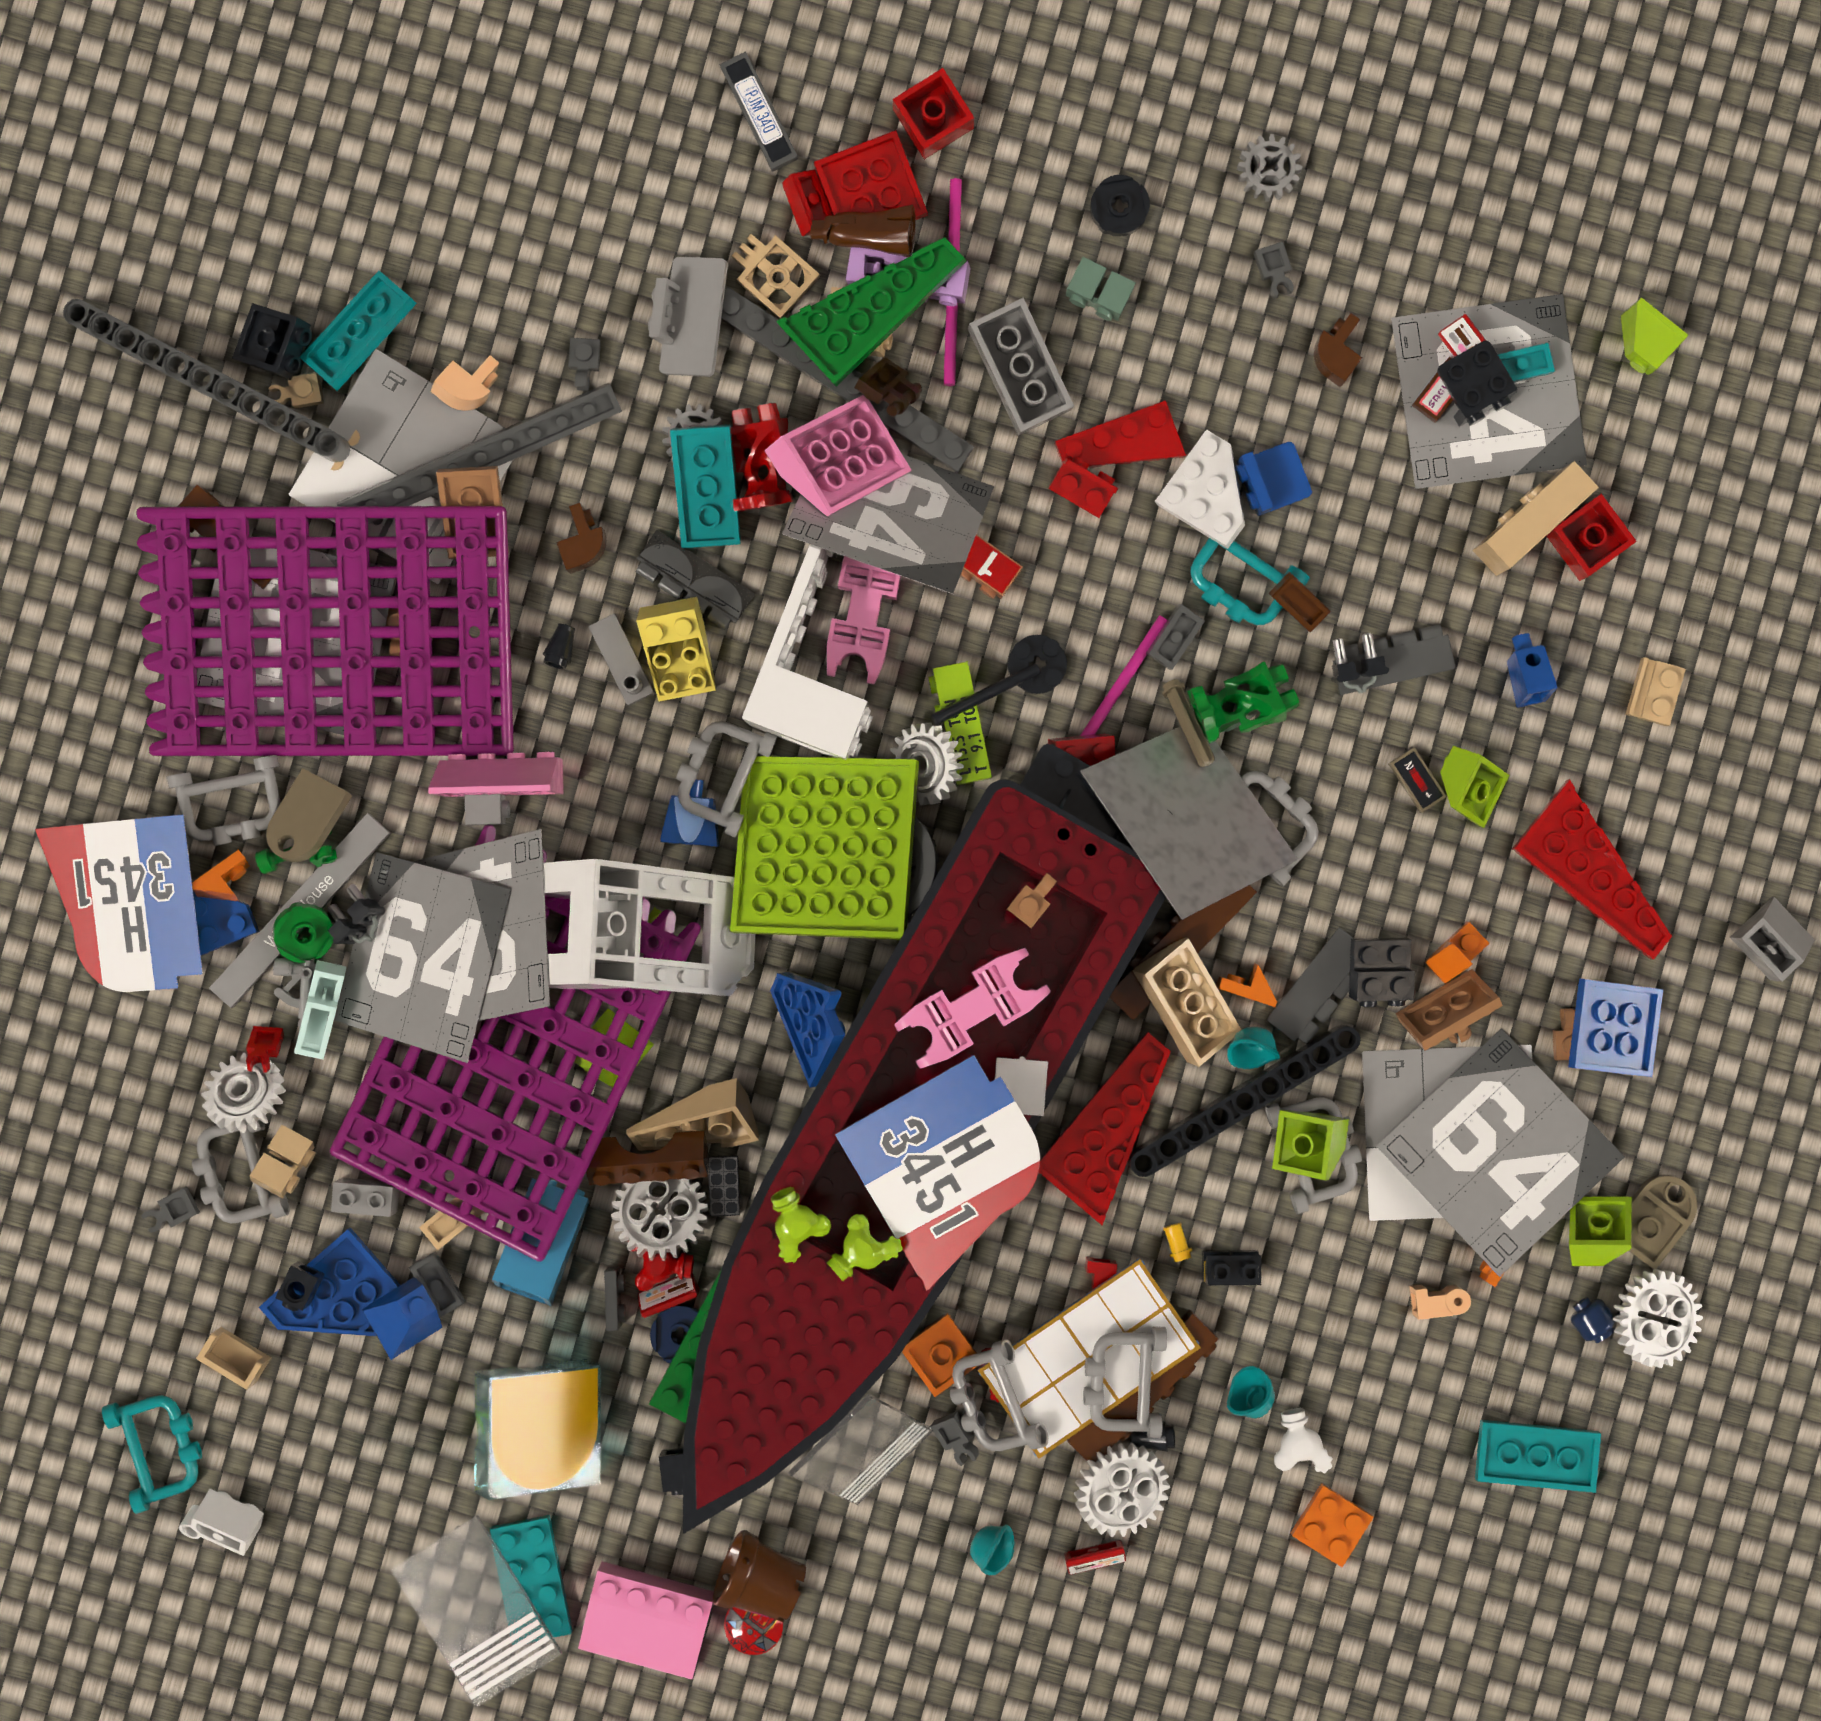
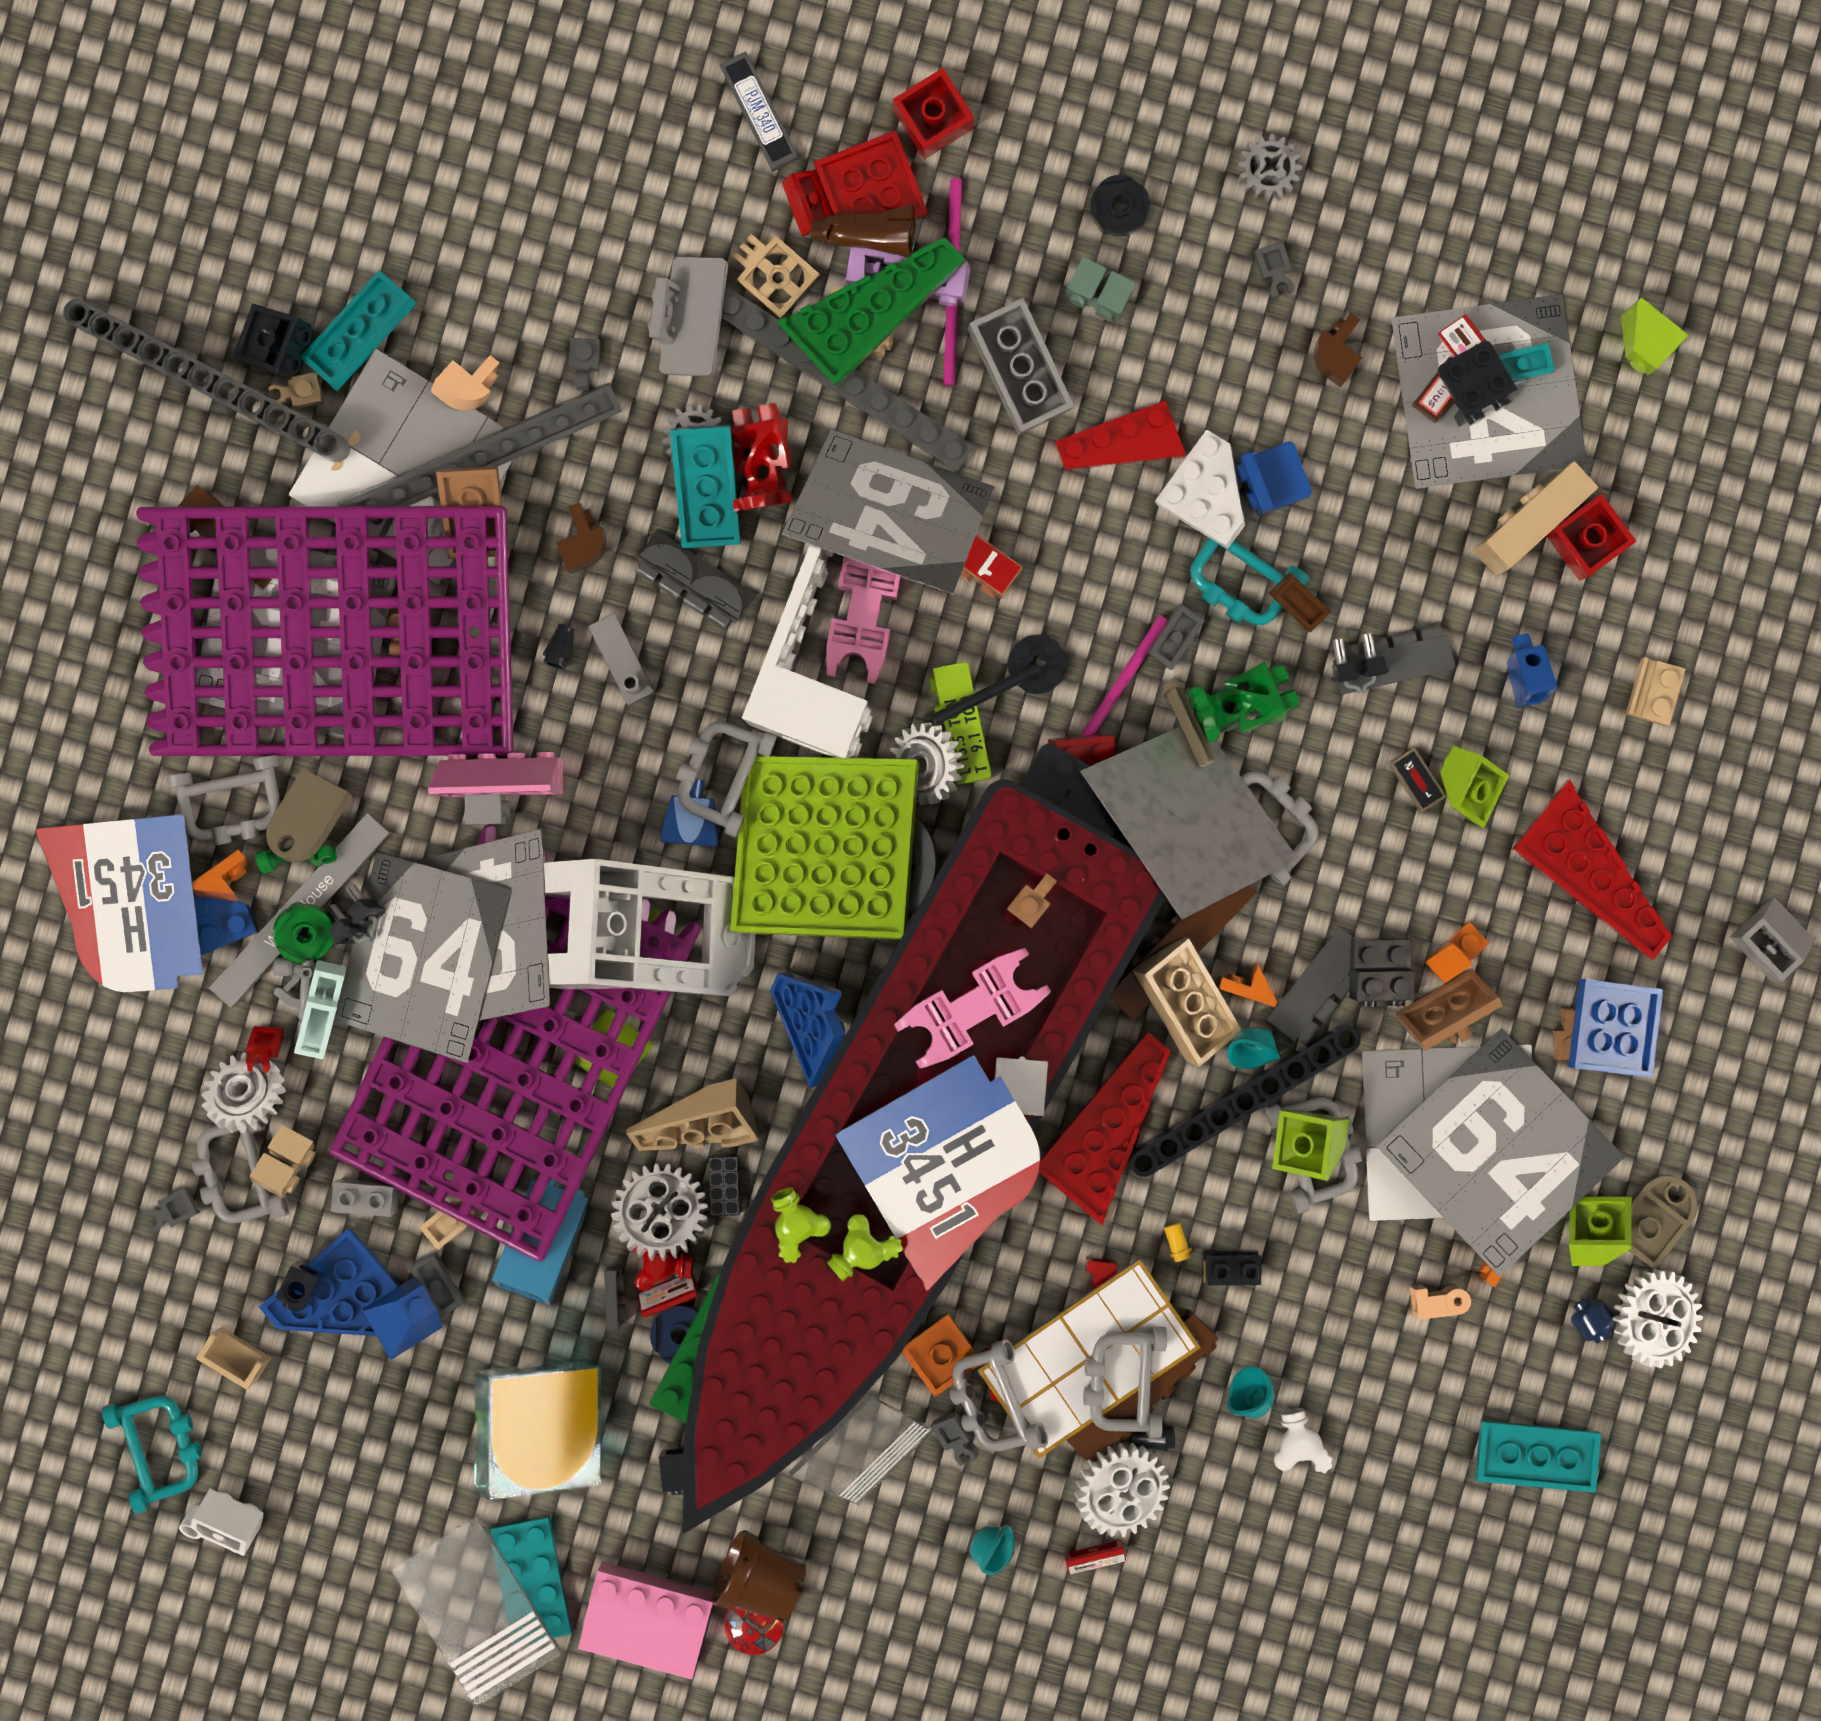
reddish brown arch [586,1130,708,1186] -> none
light yellow slope [636,597,716,702] -> none
bright pink slope [765,395,912,517] -> none
dark brown plate [854,356,922,417] -> none
red bracket [1048,456,1118,518] -> none
orange plate [1291,1483,1374,1567] -> none

